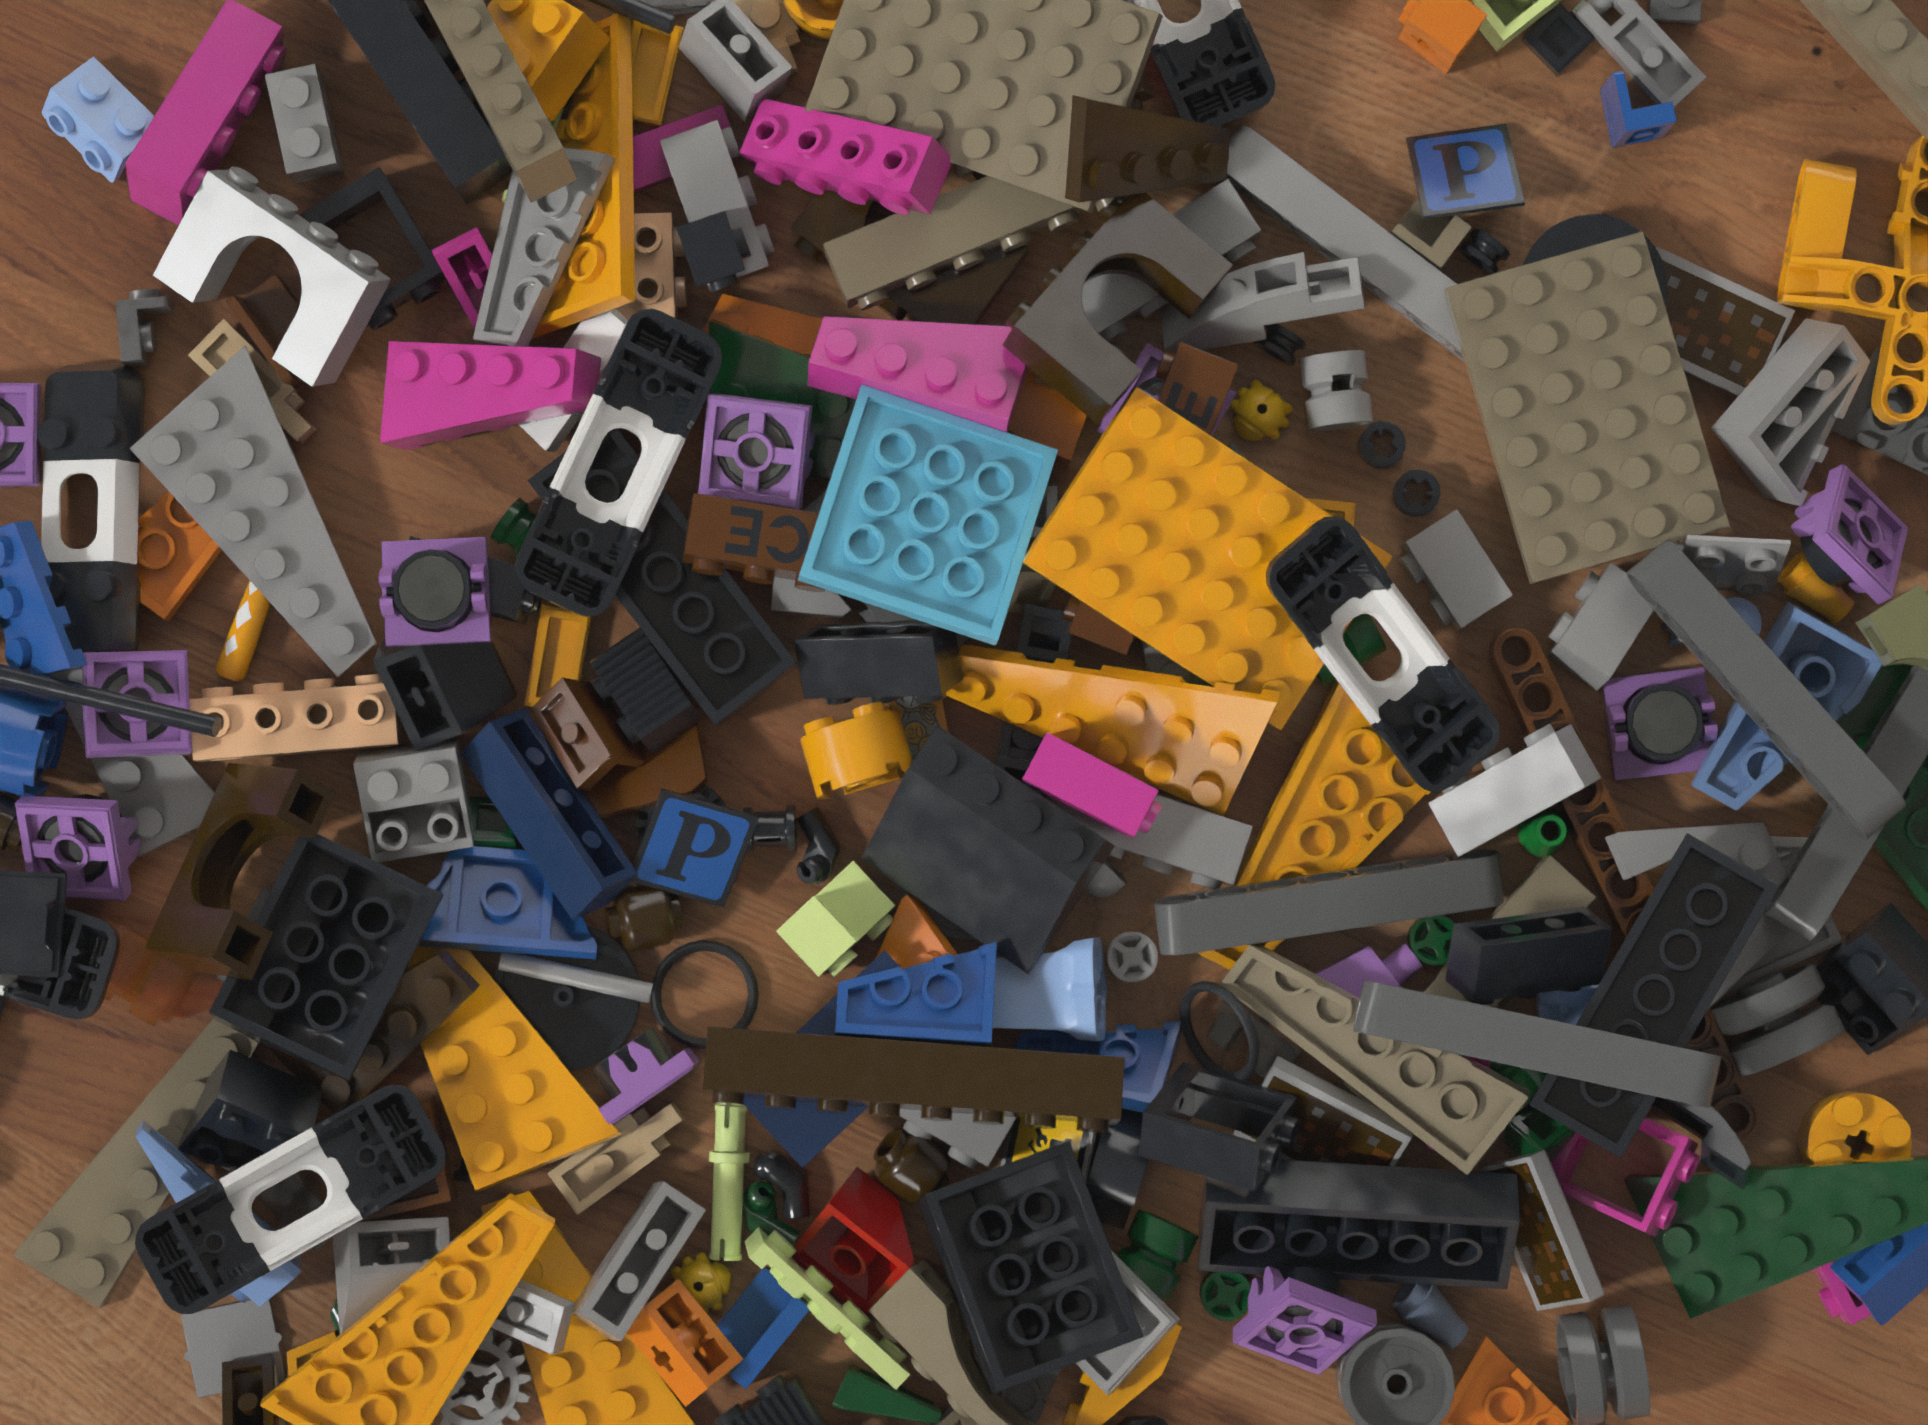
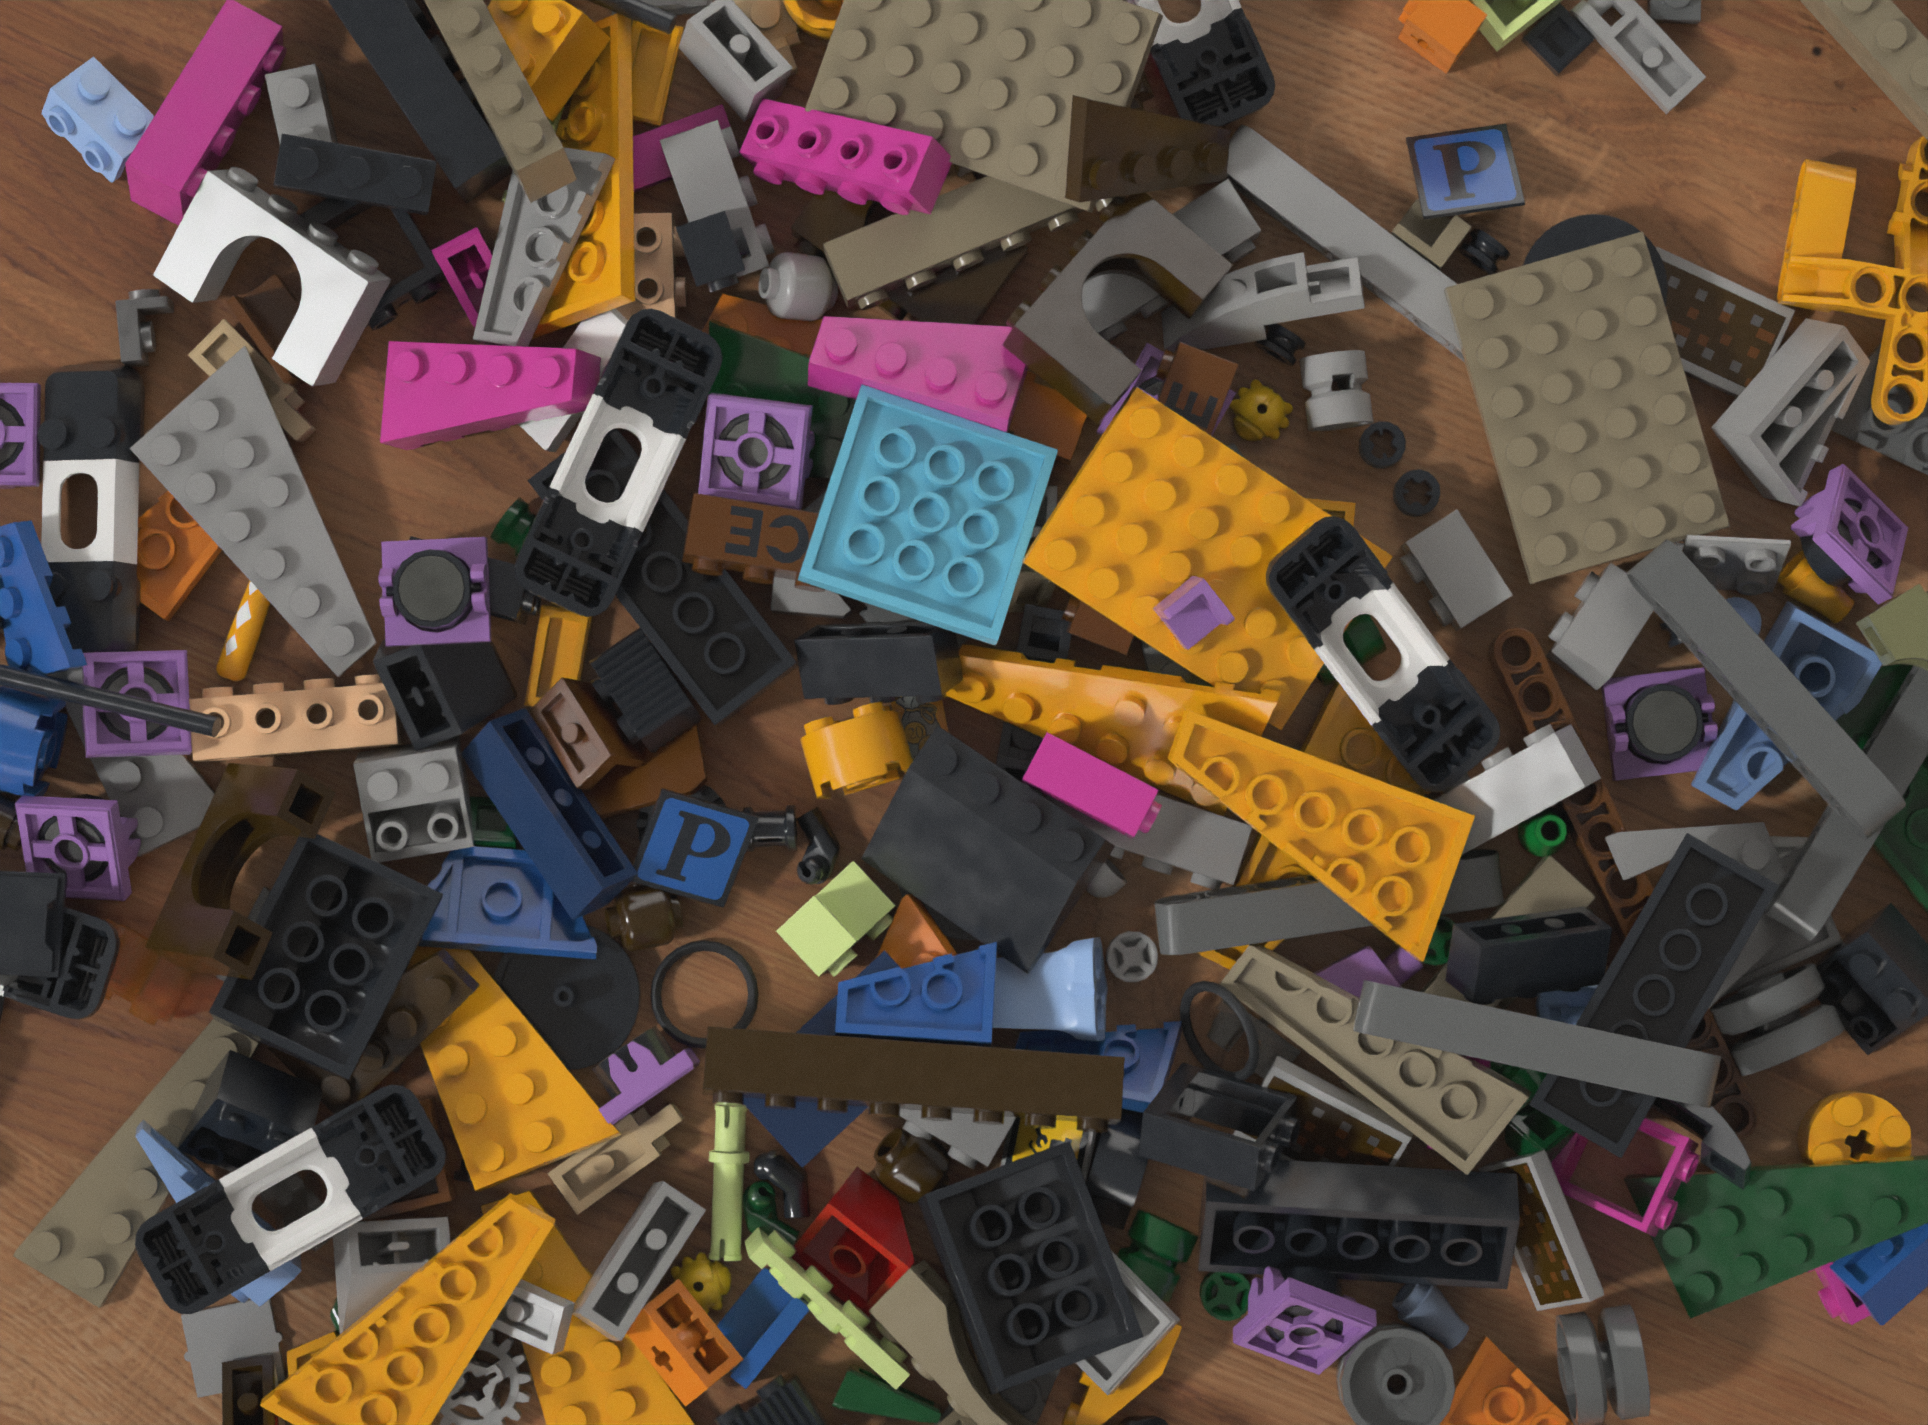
light grey bar [498,952,653,1003] -> none
blue panel [1600,70,1677,149] -> none
none -> black brick [273,133,437,215]
none -> light grey head [758,252,838,321]
none -> medium lavender panel [1153,576,1235,650]
none -> light orange wing [1167,710,1475,962]

